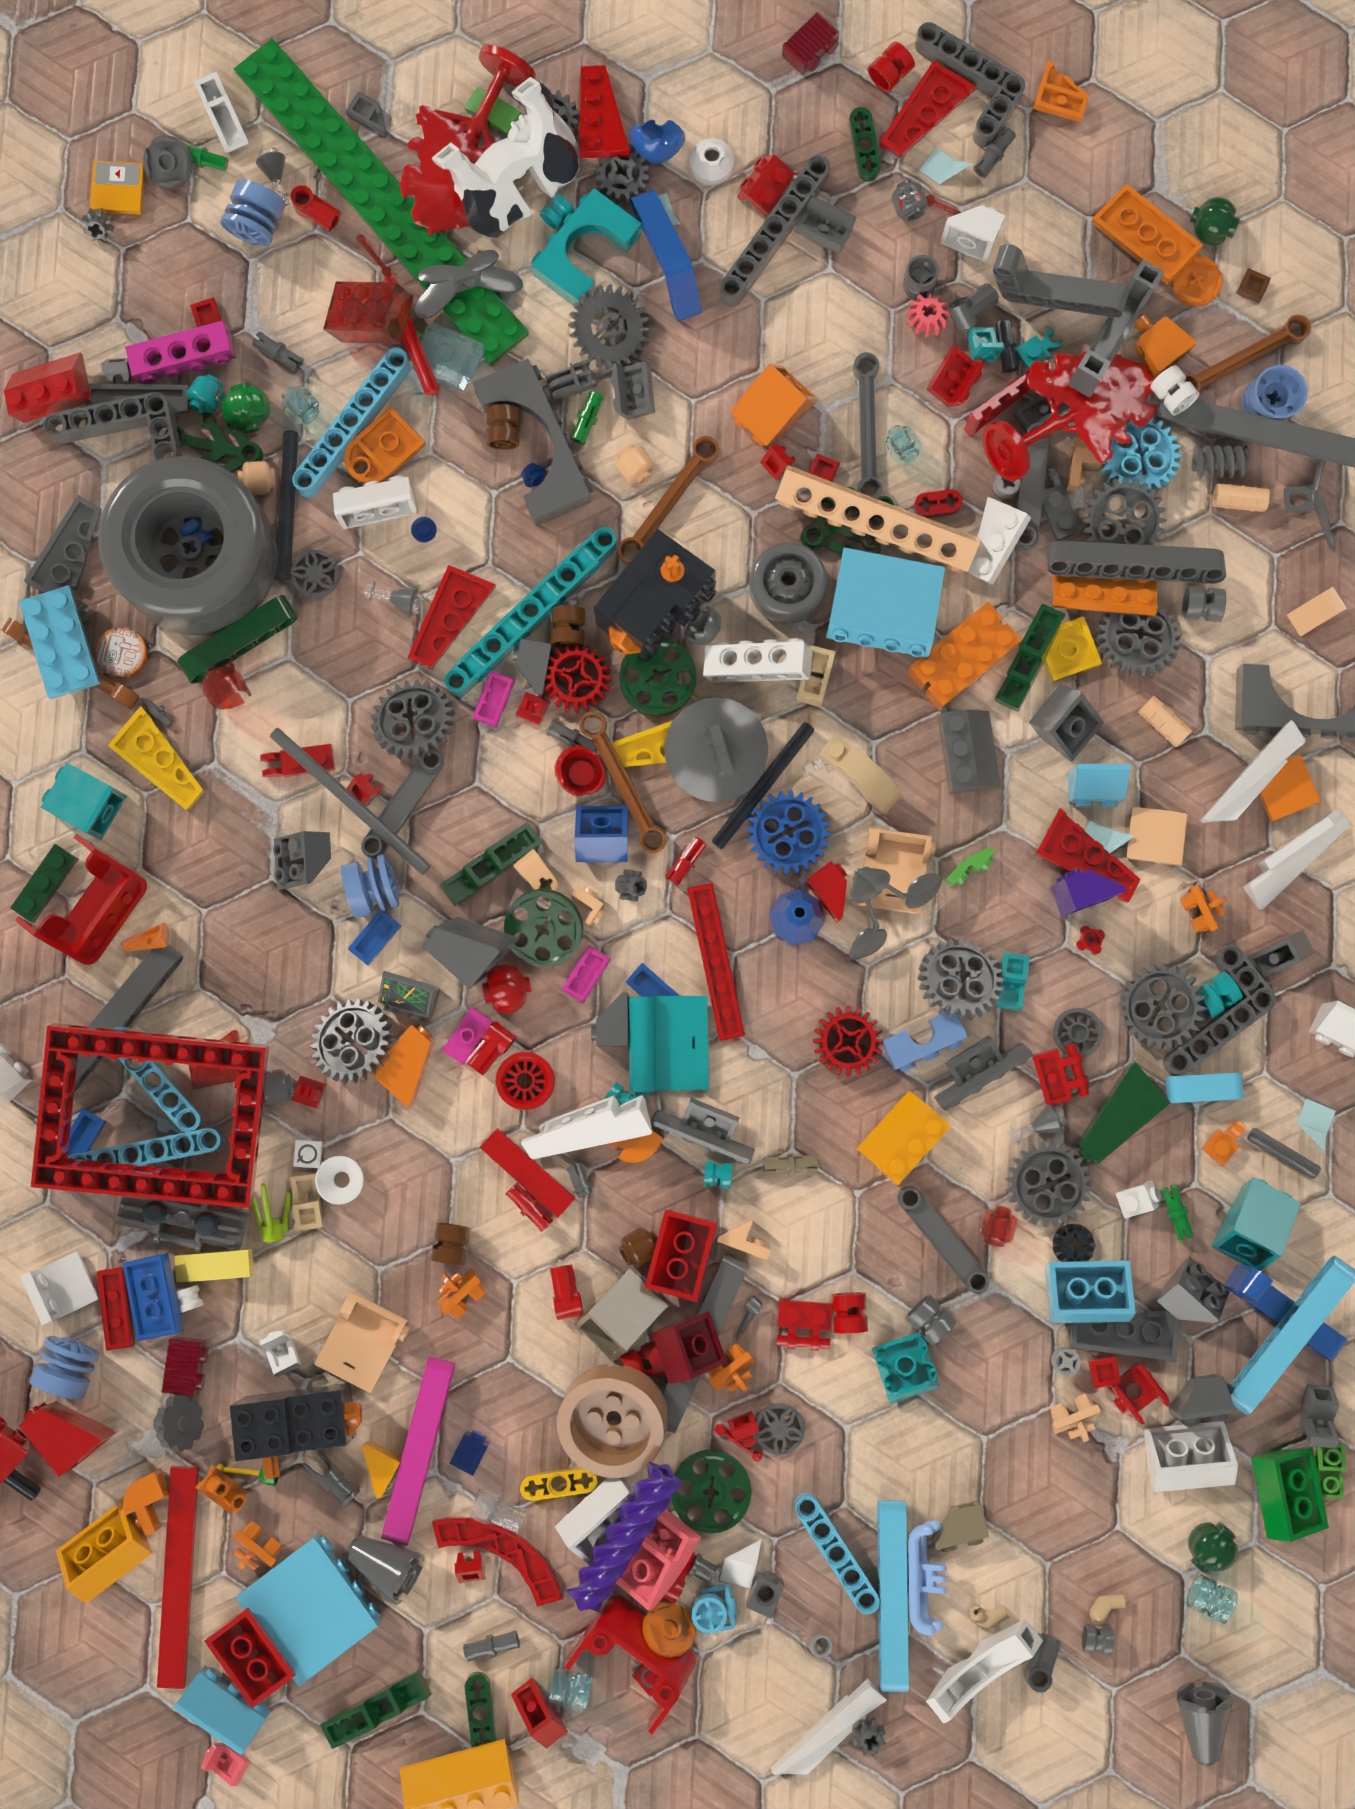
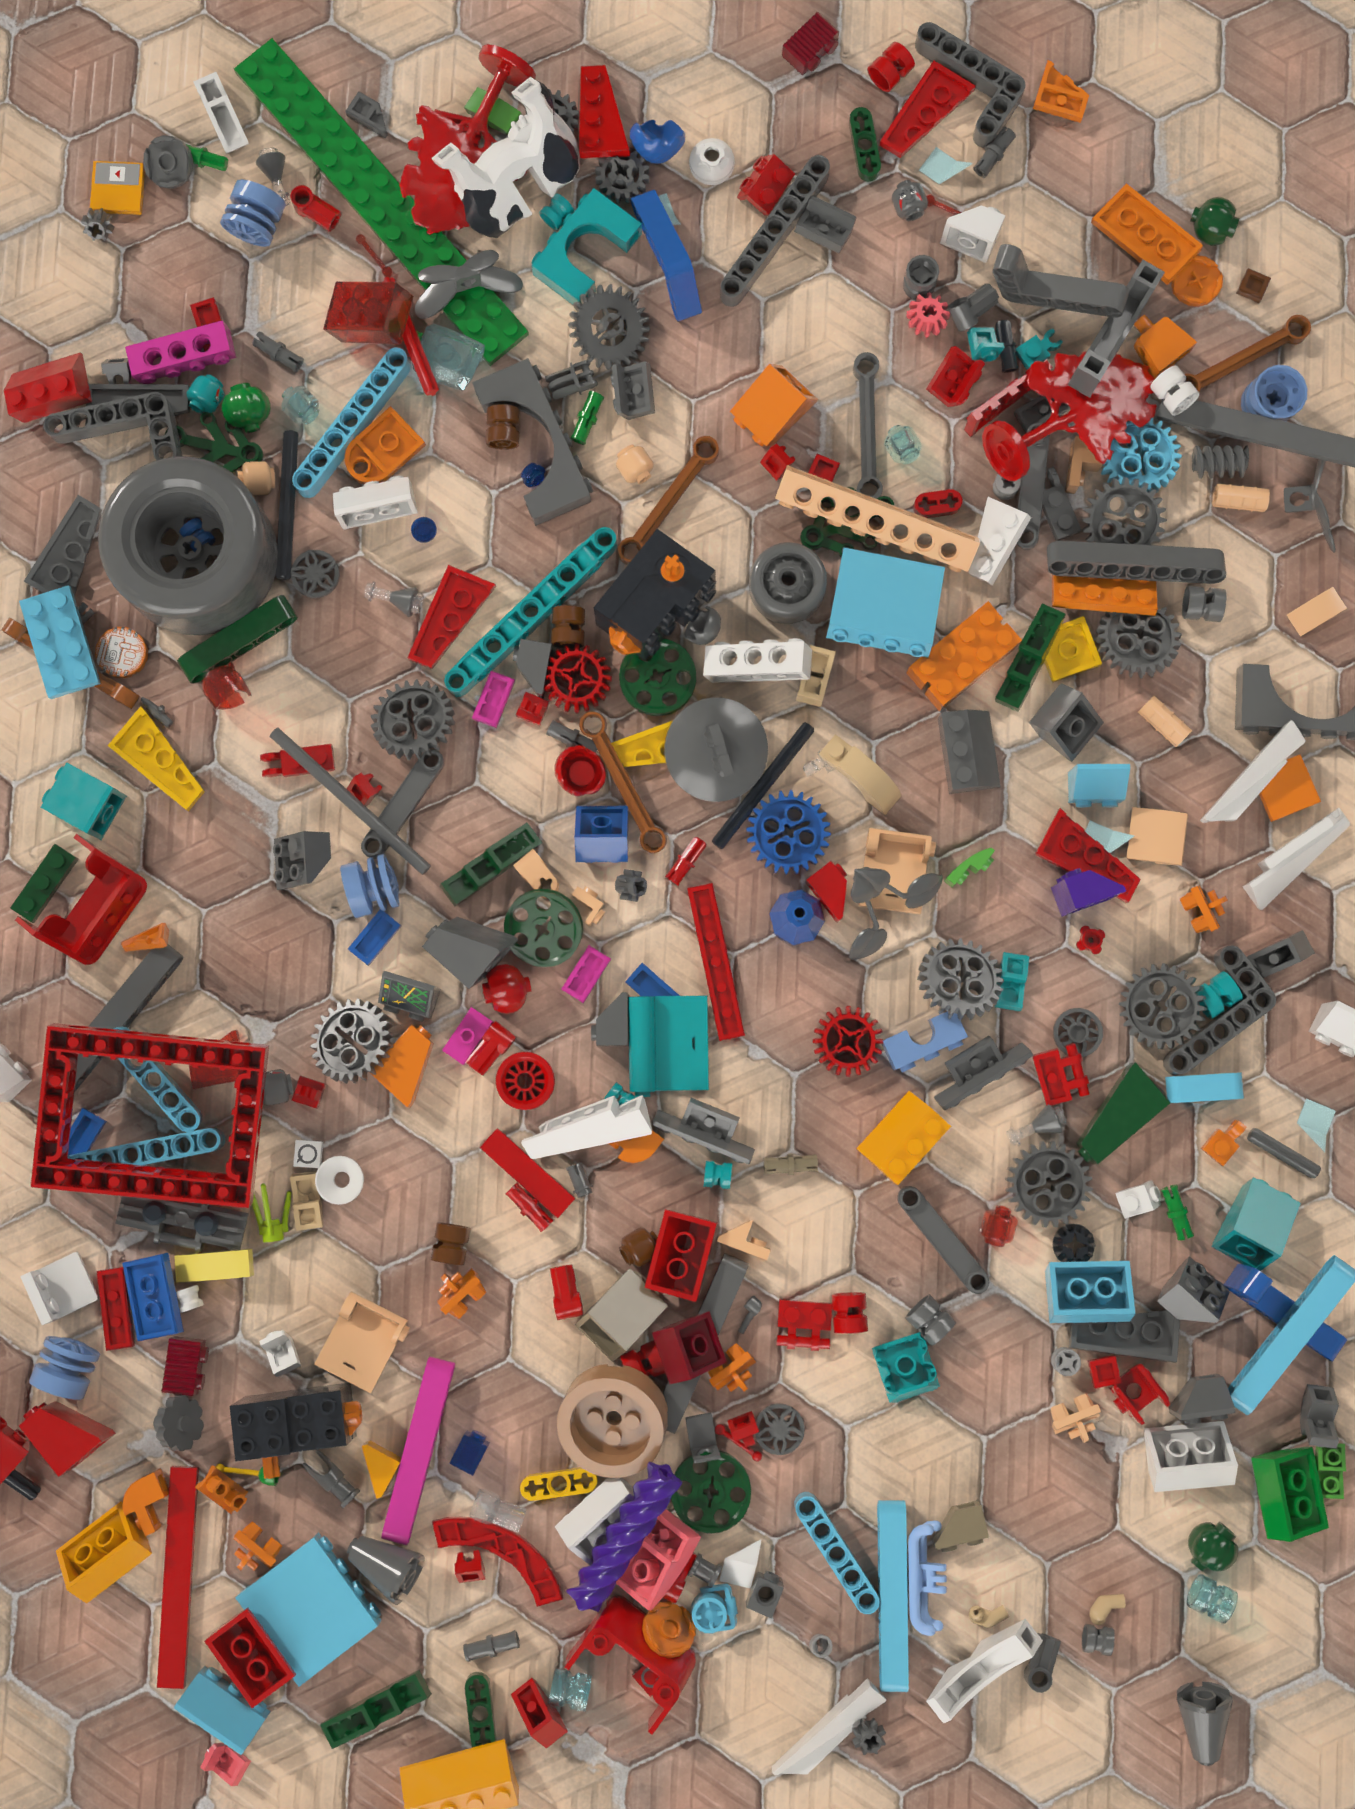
none -> dark grey bracket [685,1412,721,1464]

